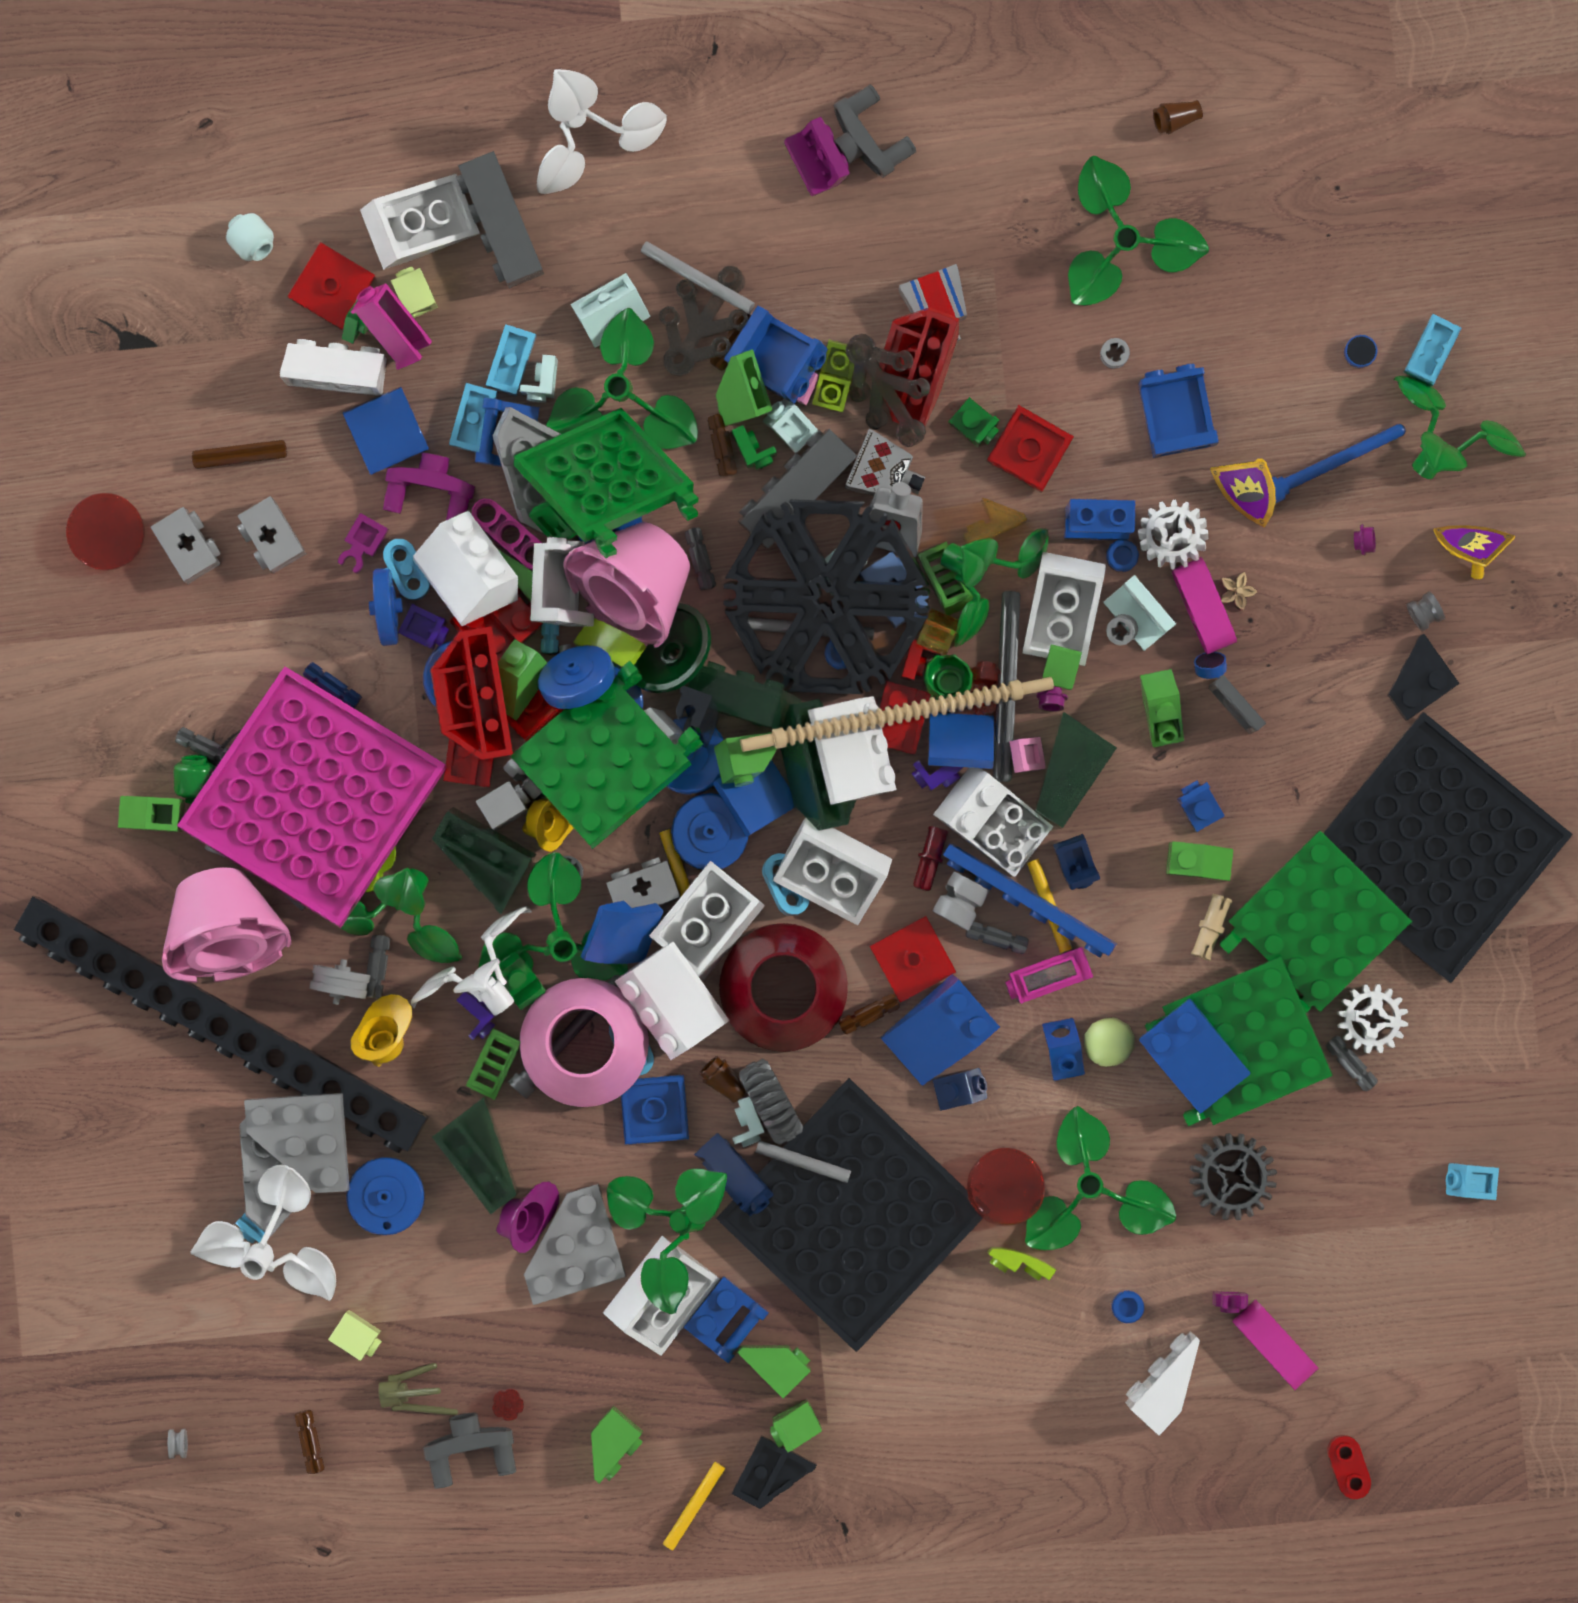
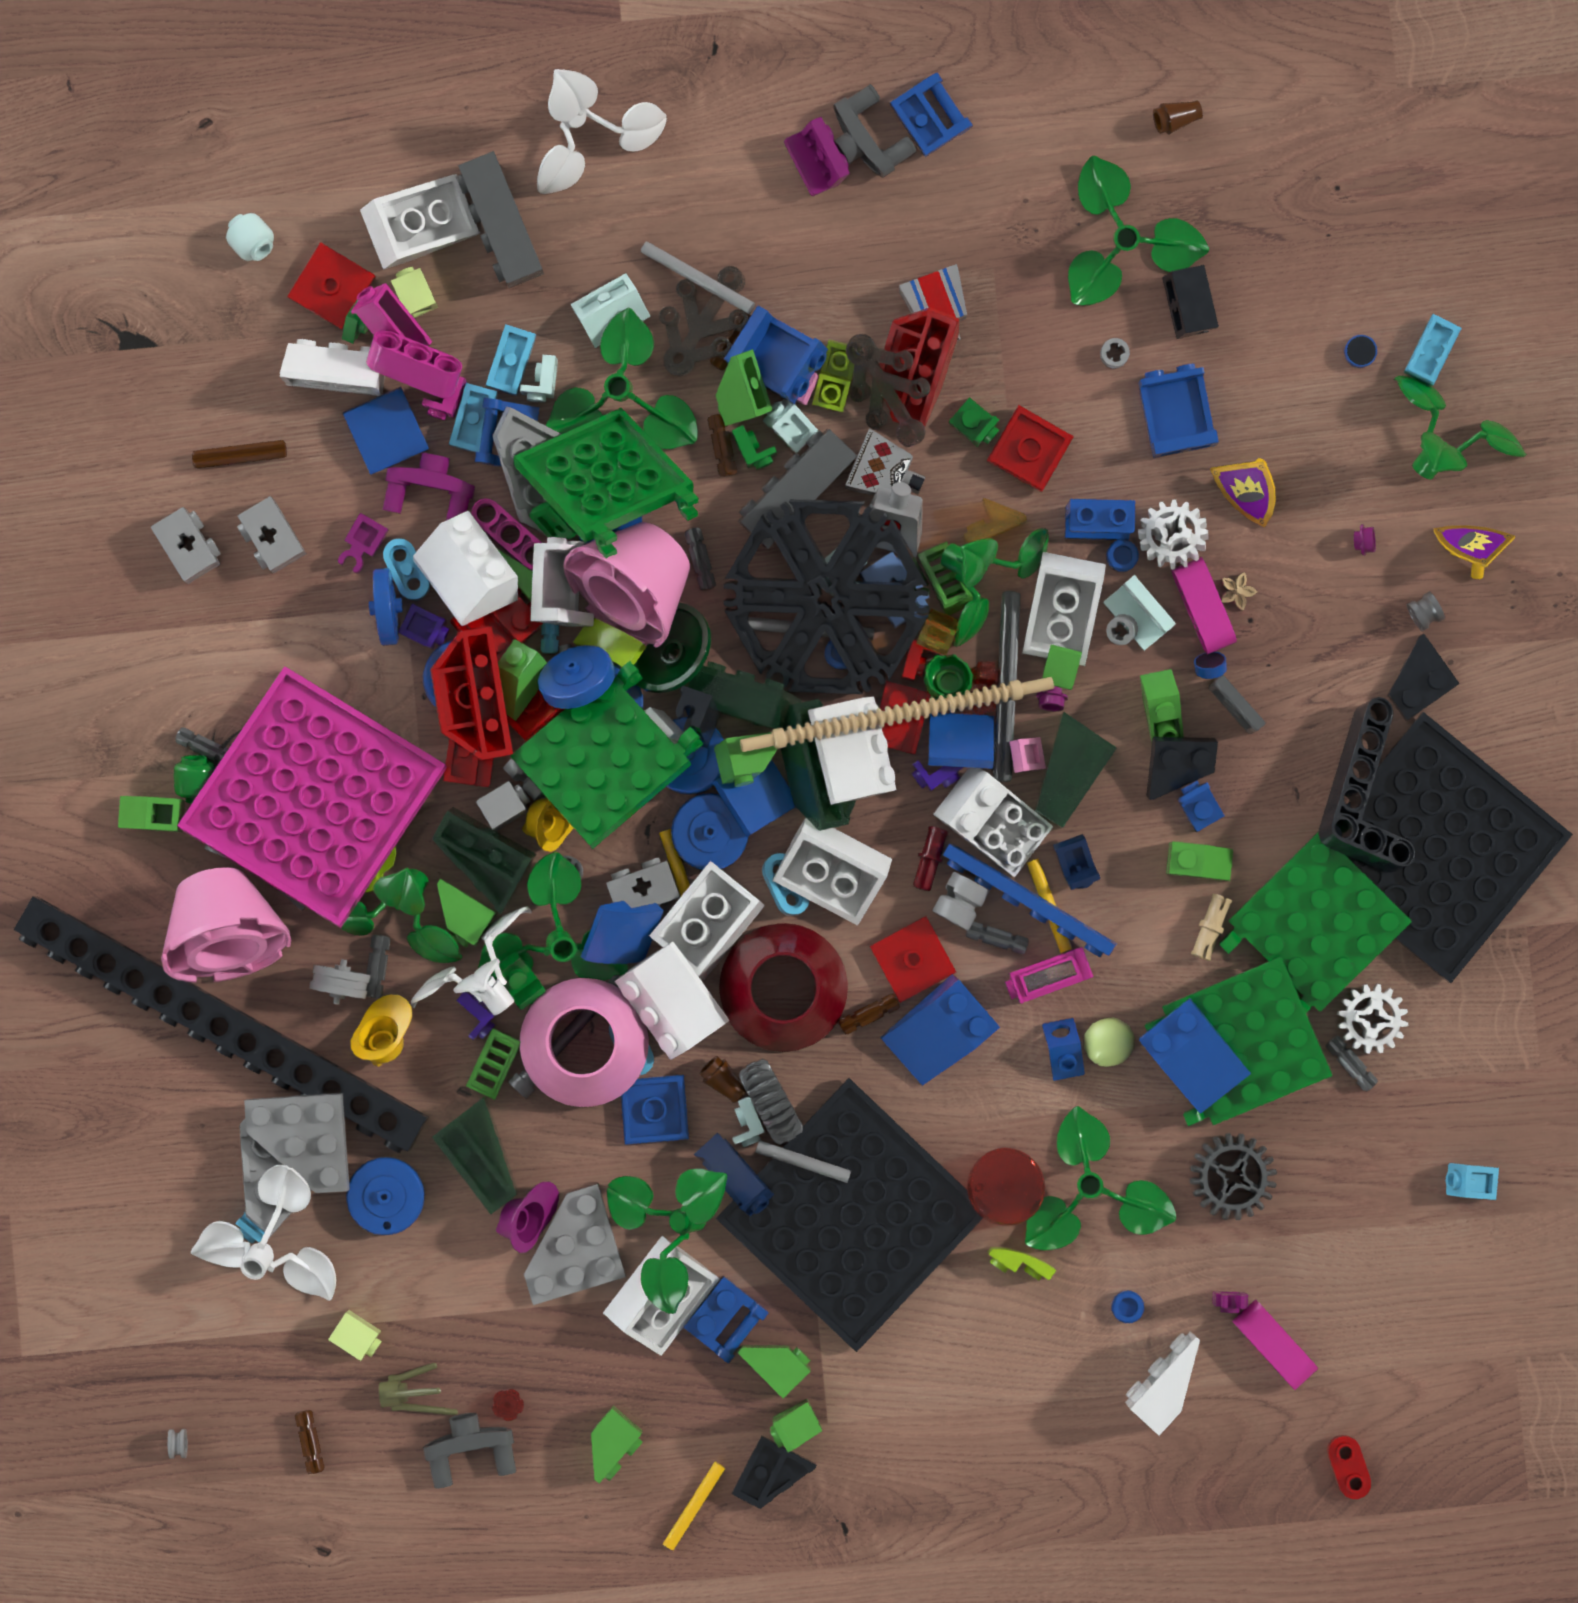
clear red wheel [66,493,145,571] -> none
dark blue axle [303,662,362,708] -> none
dark blue bracket [932,1068,987,1111] -> none
blue piece [1272,424,1406,504] -> none
none -> dark pink beam [366,330,462,398]
none -> dark pink bracket [422,377,467,420]
none -> bright green slope [437,879,497,948]
none -> blue plate [890,72,973,158]
none -> black wing [1146,737,1218,800]
none -> black hinge [1162,265,1219,339]
none -> black beam [1318,697,1415,873]

